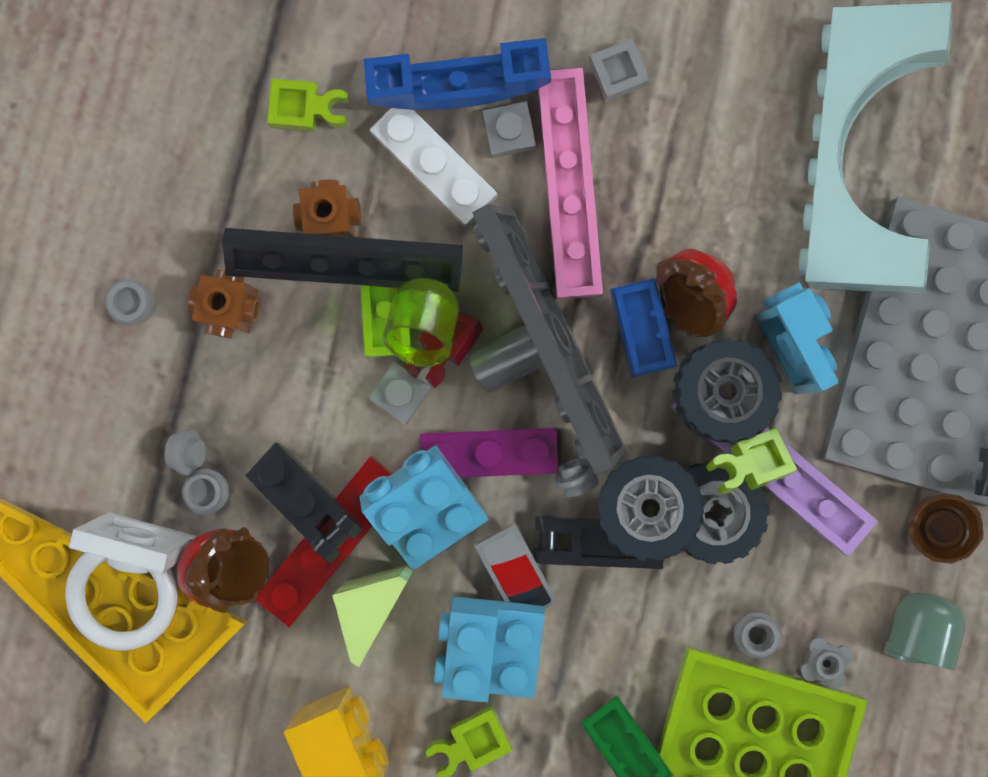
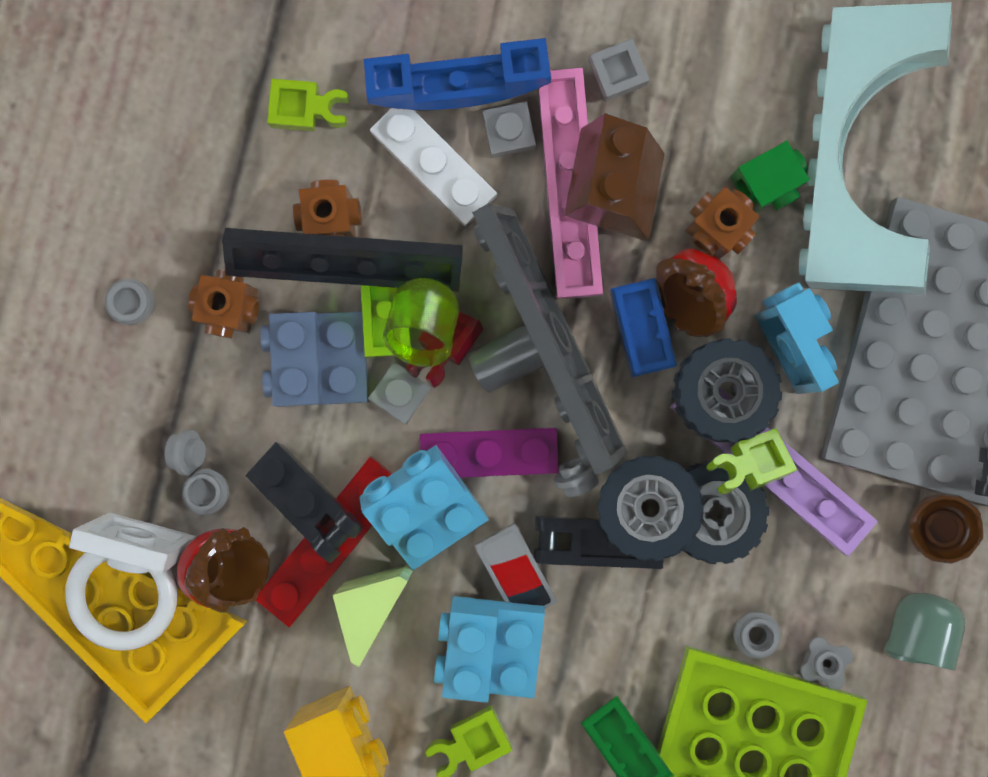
none -> sand blue plate [260,311,369,407]
none -> reddish brown slope [564,113,665,241]
none -> dark orange brick [685,186,760,259]
none -> green brick [729,140,810,213]

